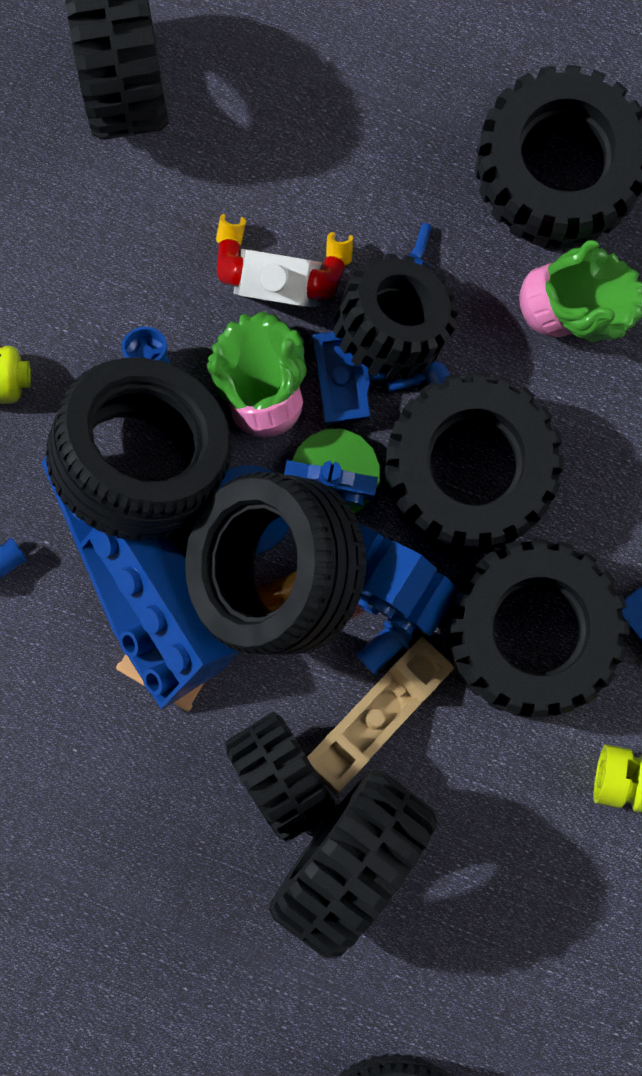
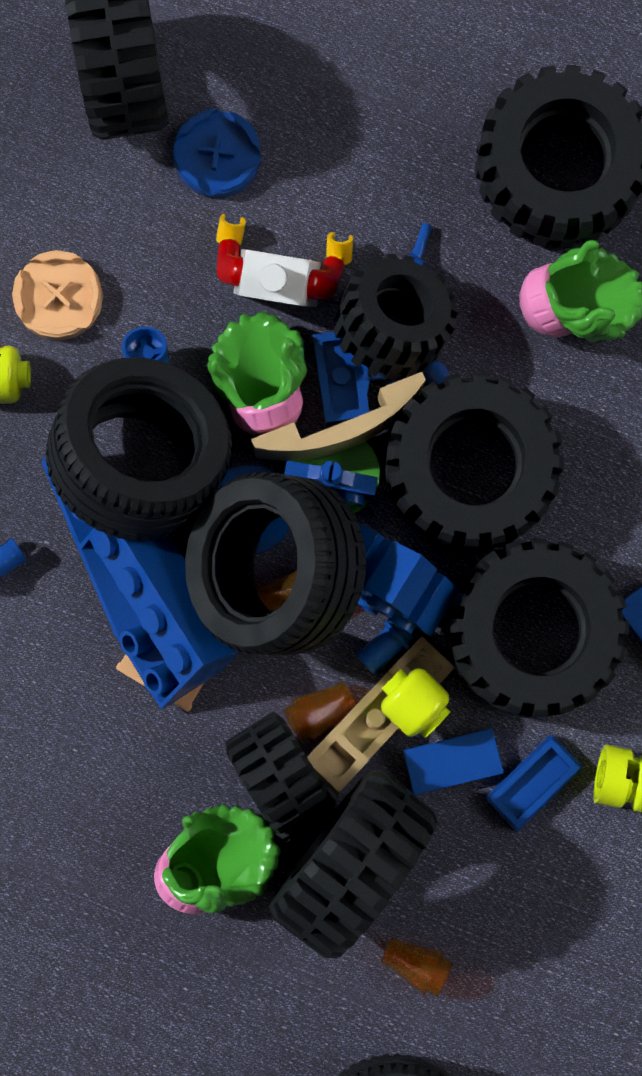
none -> light nougat tile [12,250,103,341]
none -> bright green hair [154,805,281,914]
none -> blue tile [173,109,261,198]
none -> tan slope [251,372,426,461]
none -> clear orange cone [284,681,355,741]
none -> neon yellow head [381,668,451,738]
none -> clear orange cone [381,937,454,997]
none -> blue tile [402,728,504,795]
none -> blue tile [484,734,583,832]

